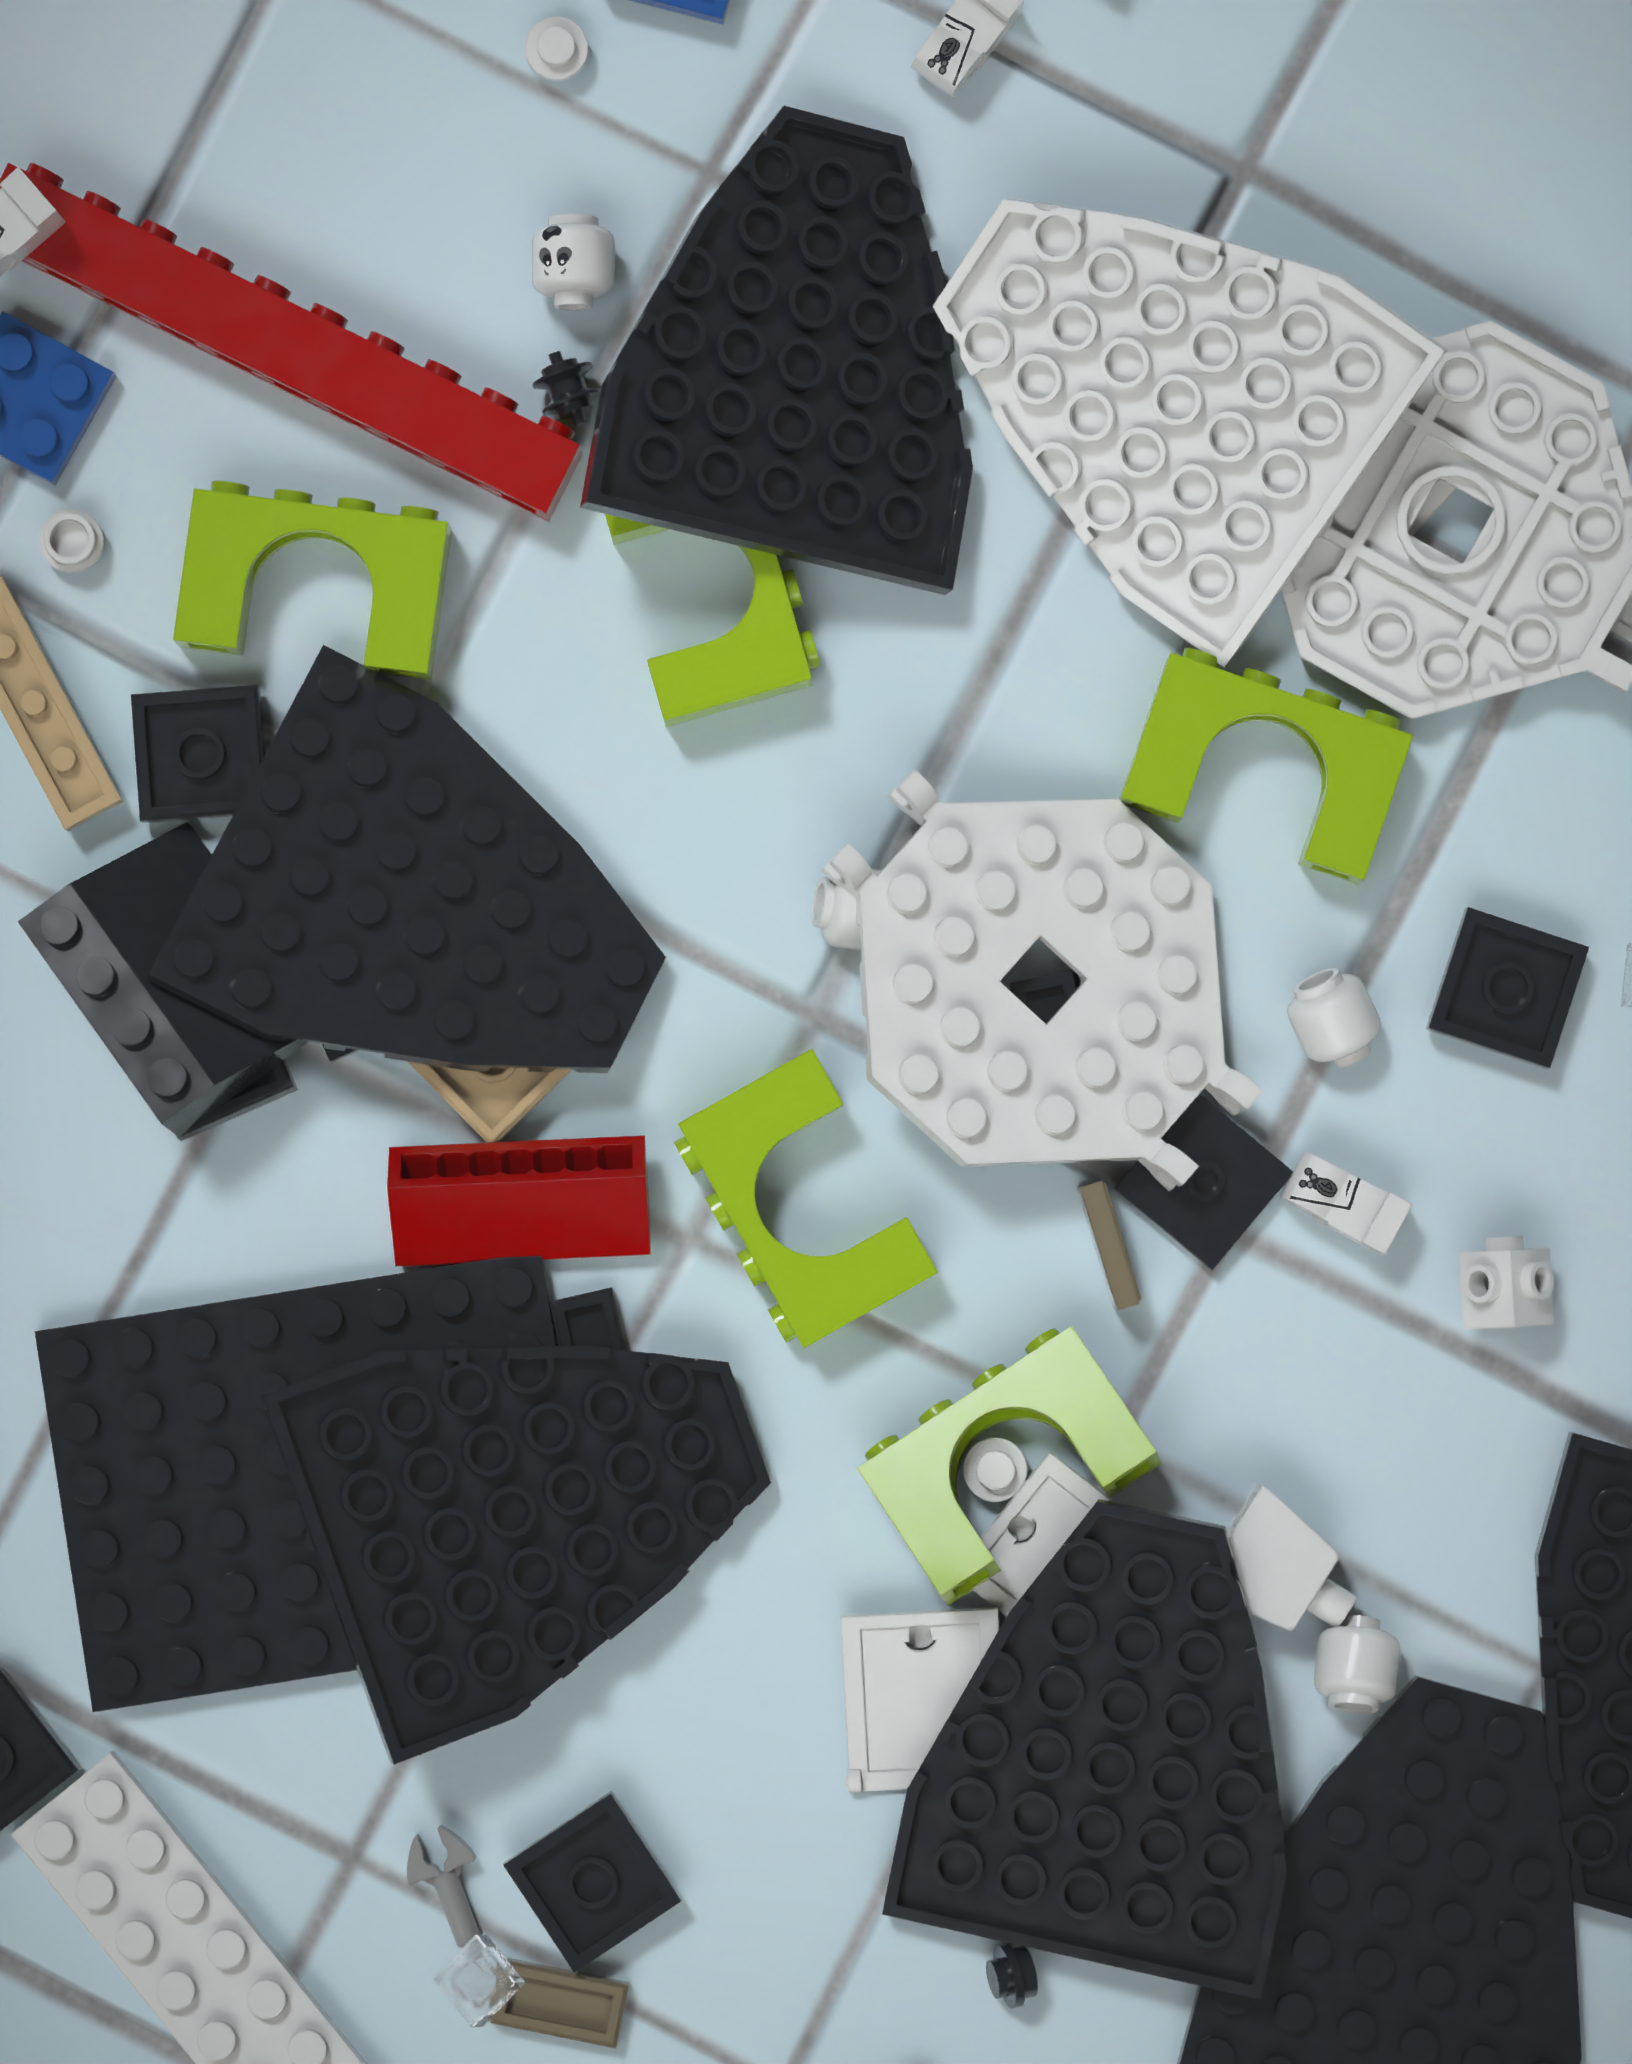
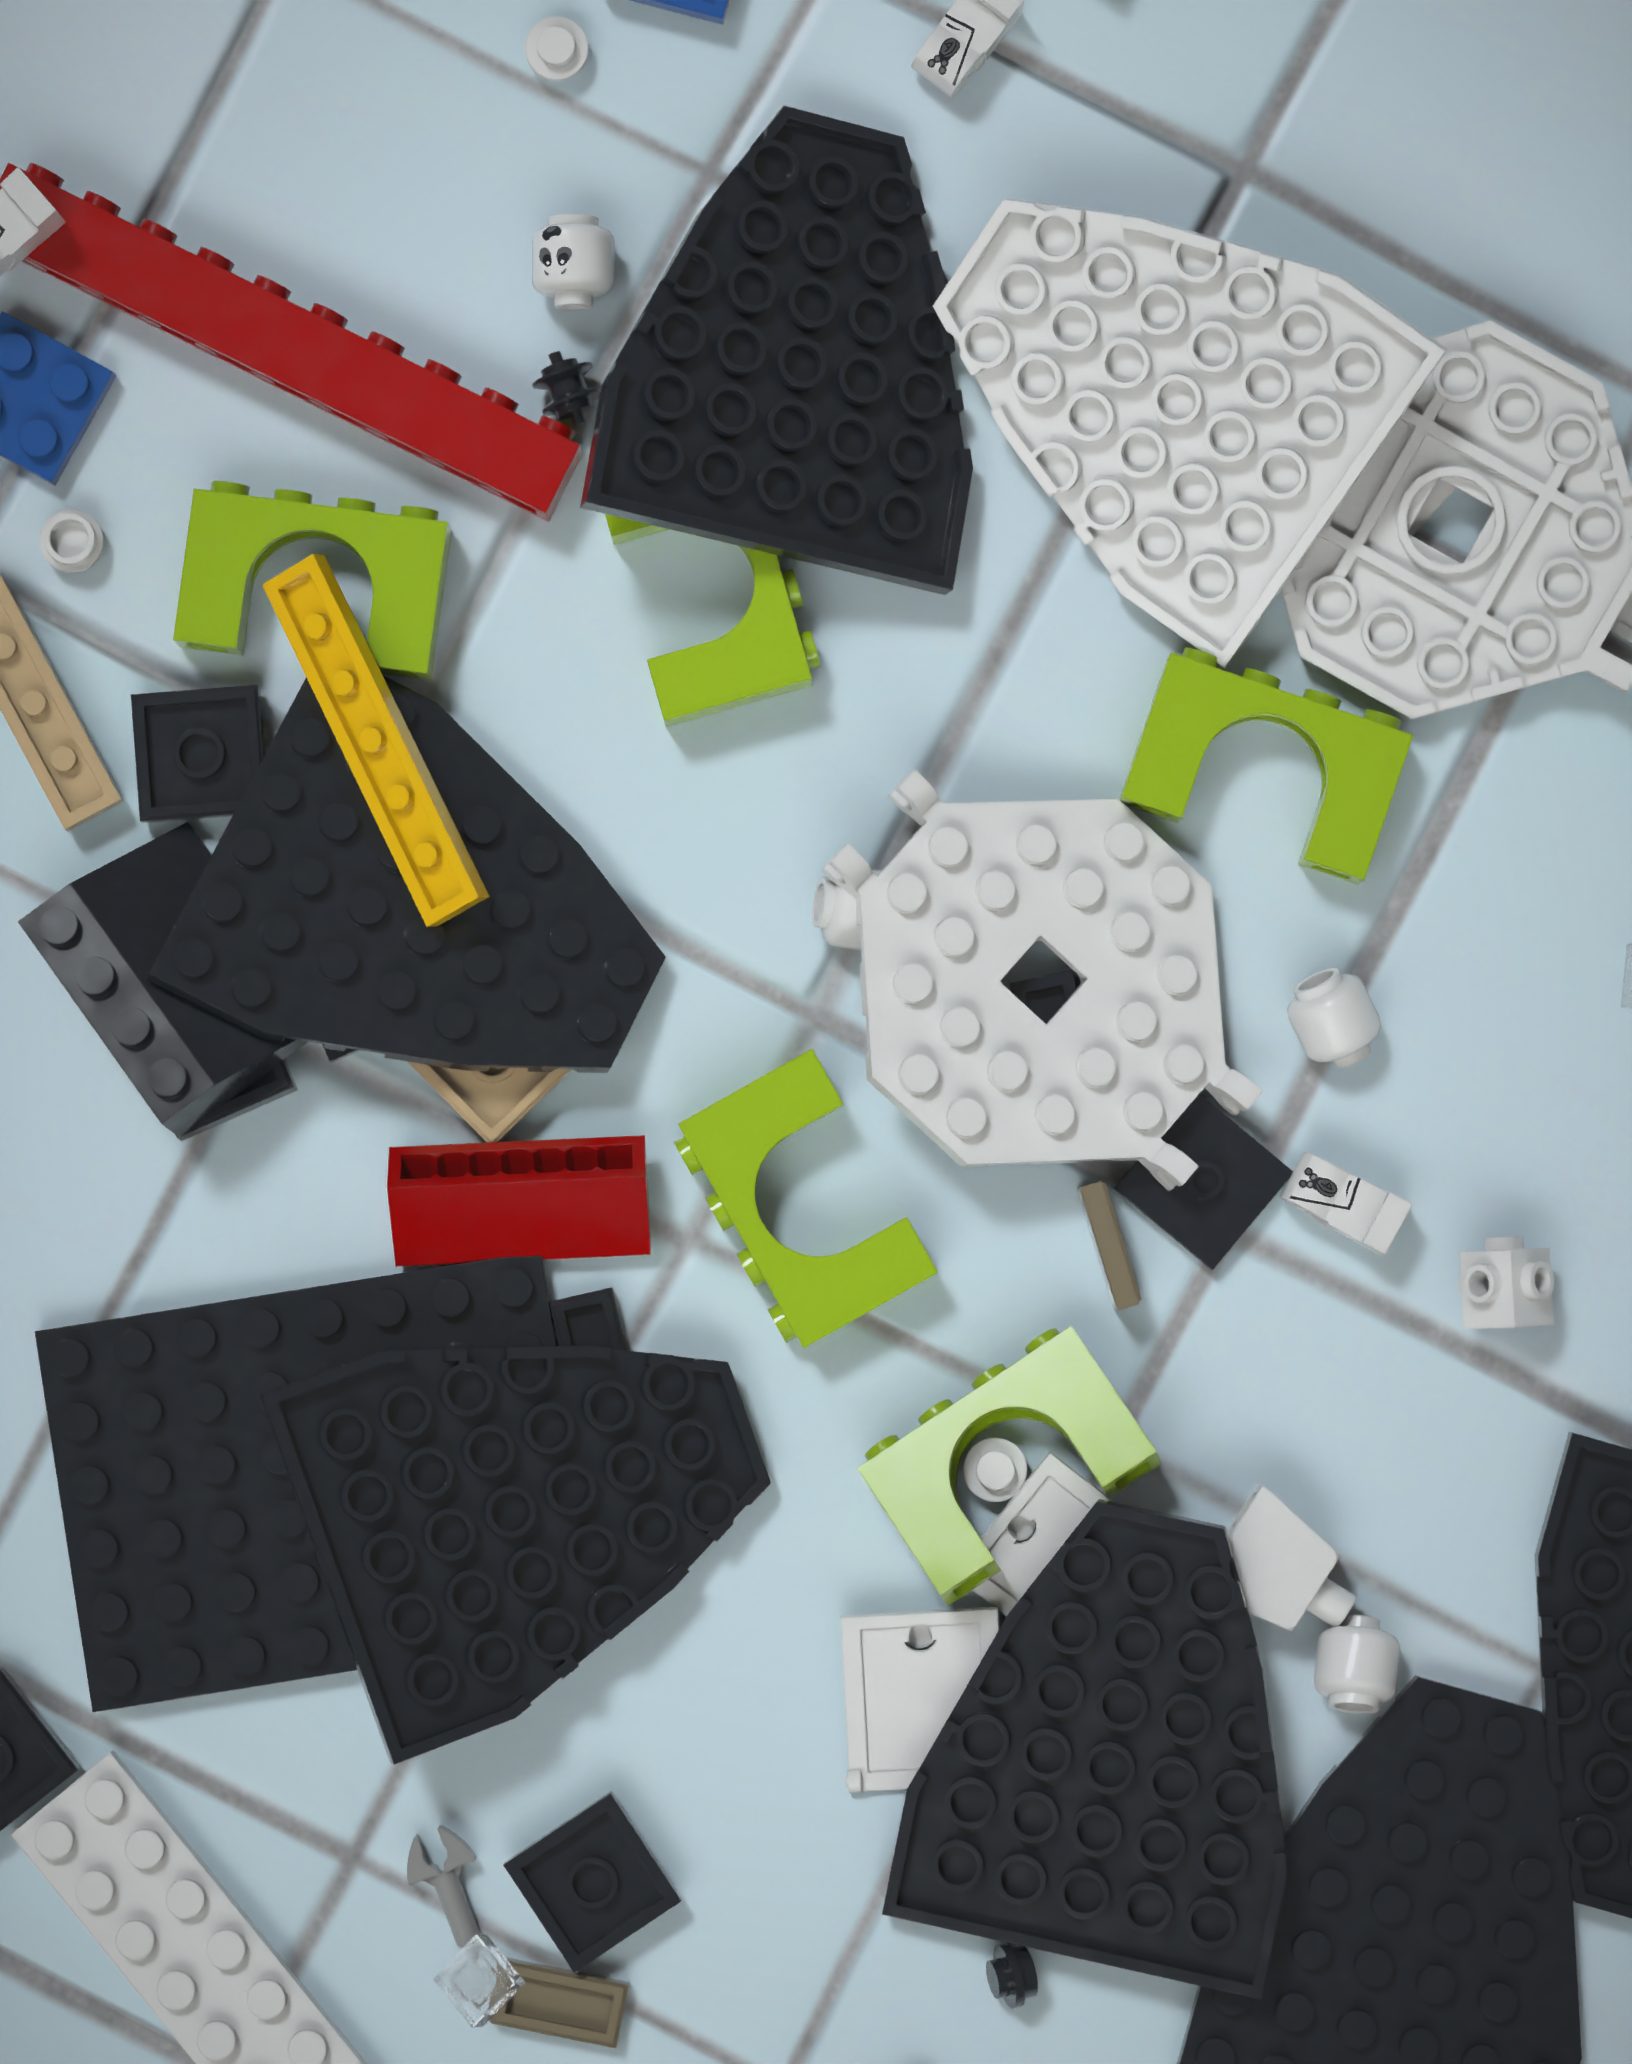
black plate [1426,907,1589,1069] -> none
none -> yellow plate [262,554,490,927]

